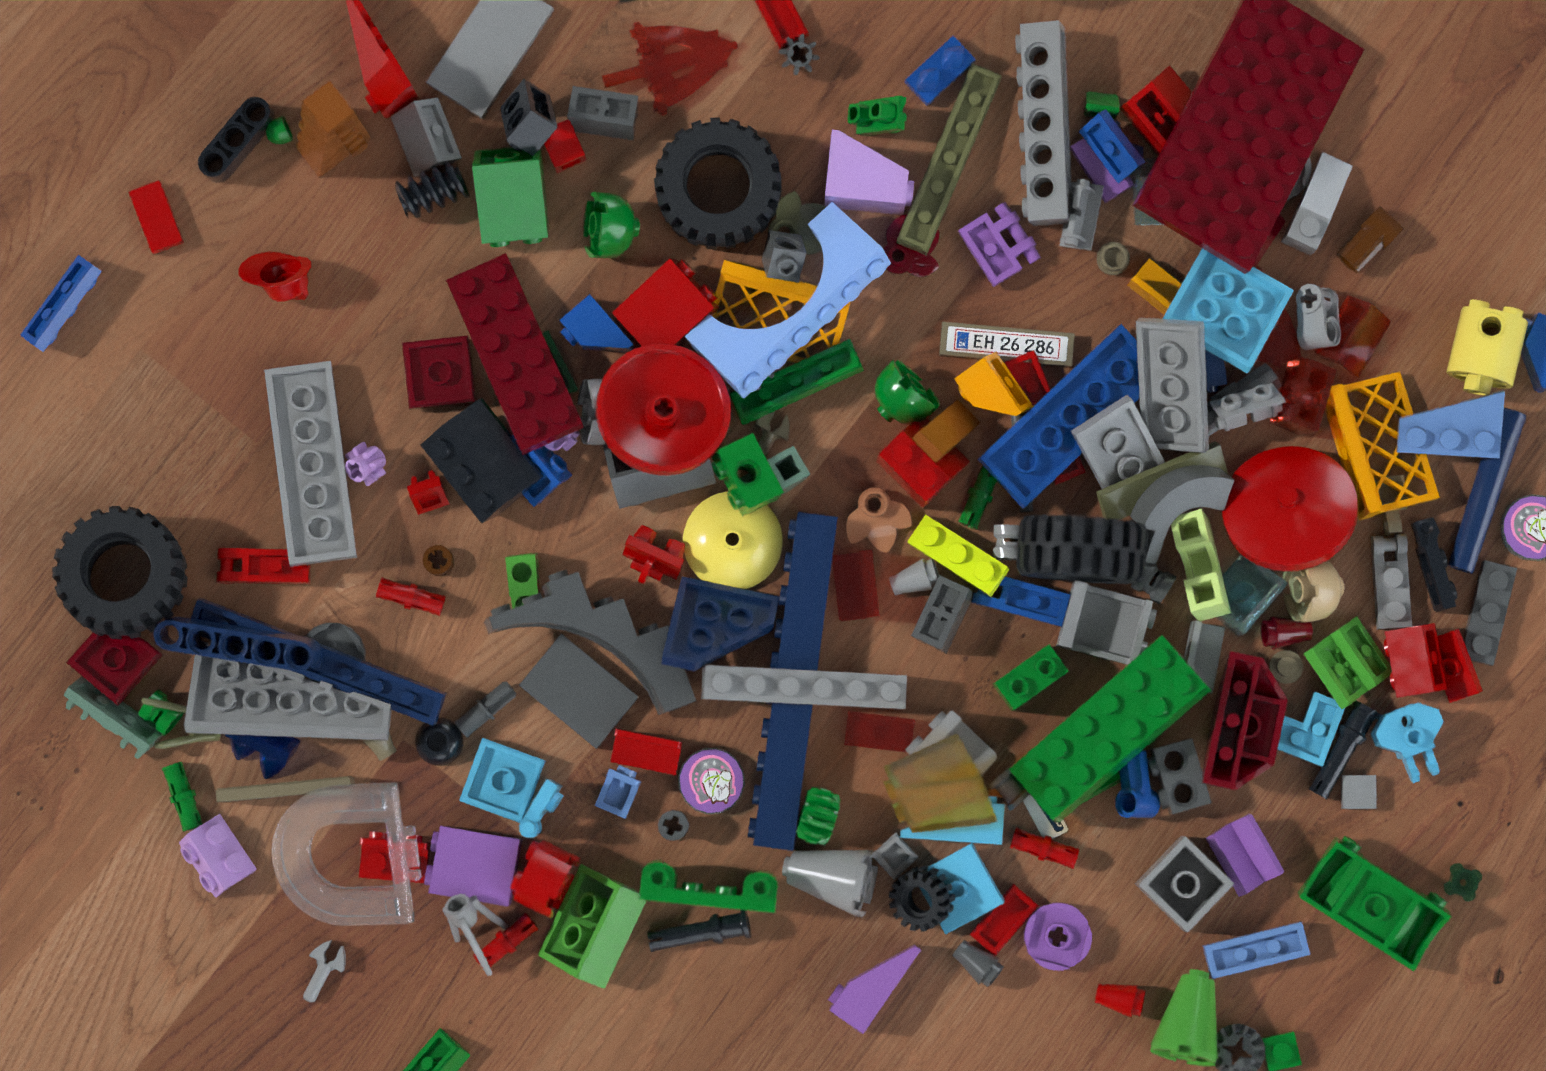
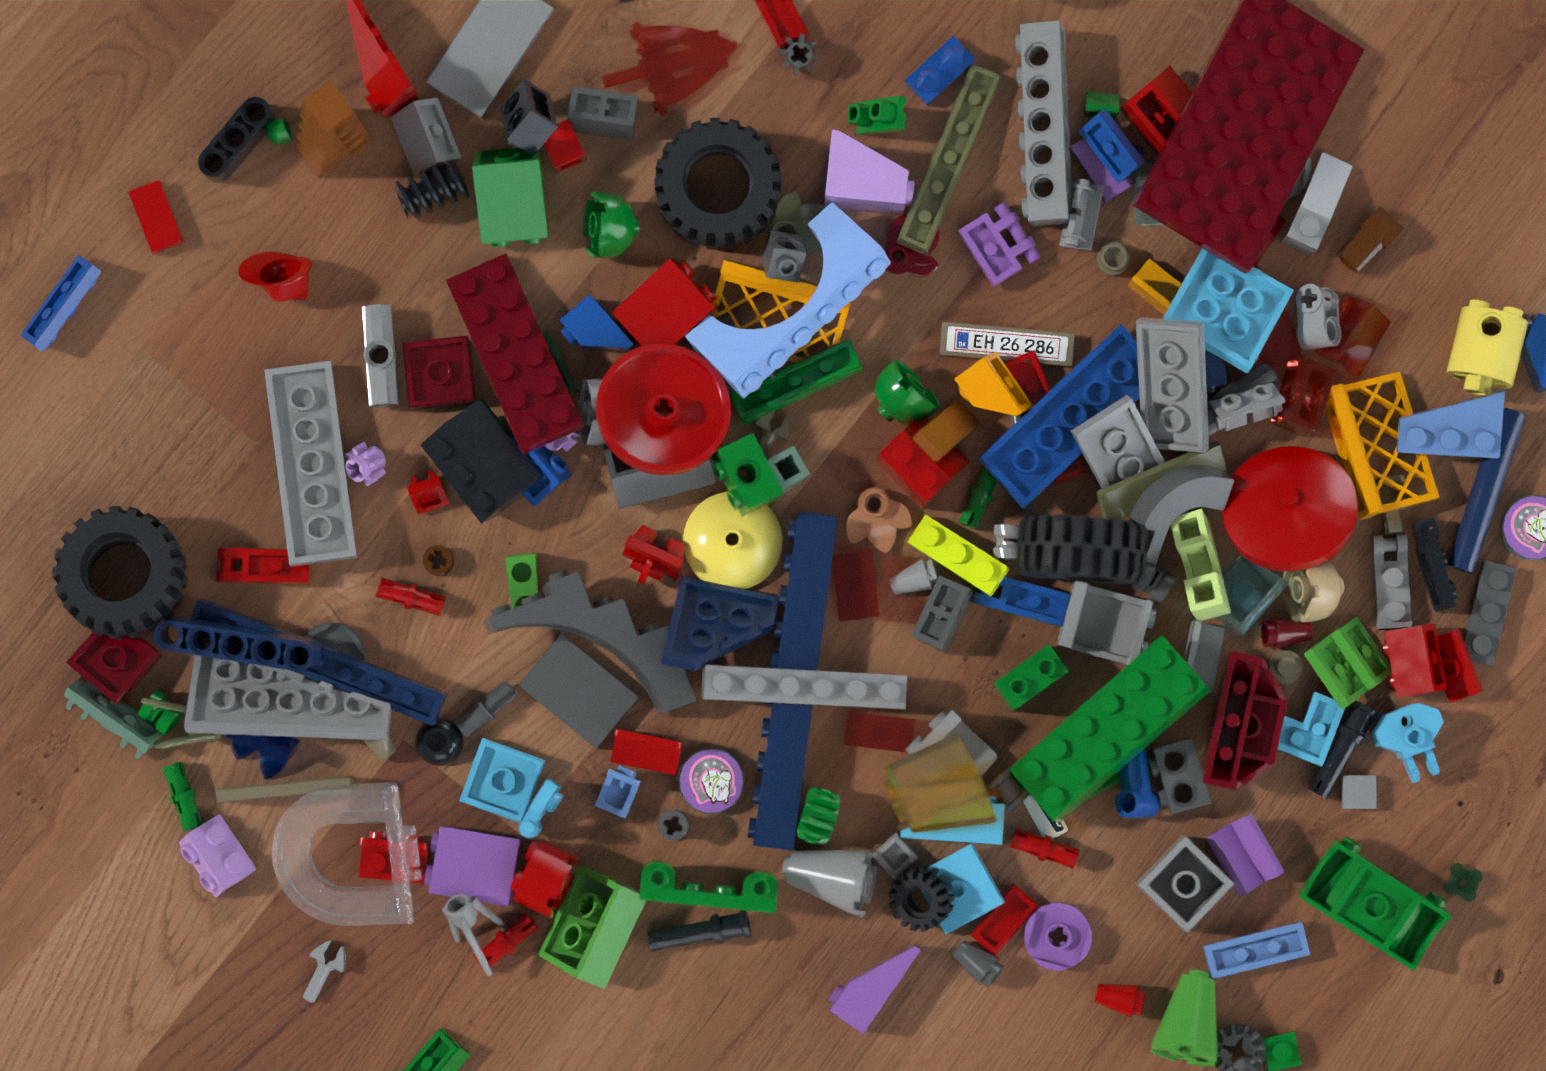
none -> light grey piece [362,304,399,407]

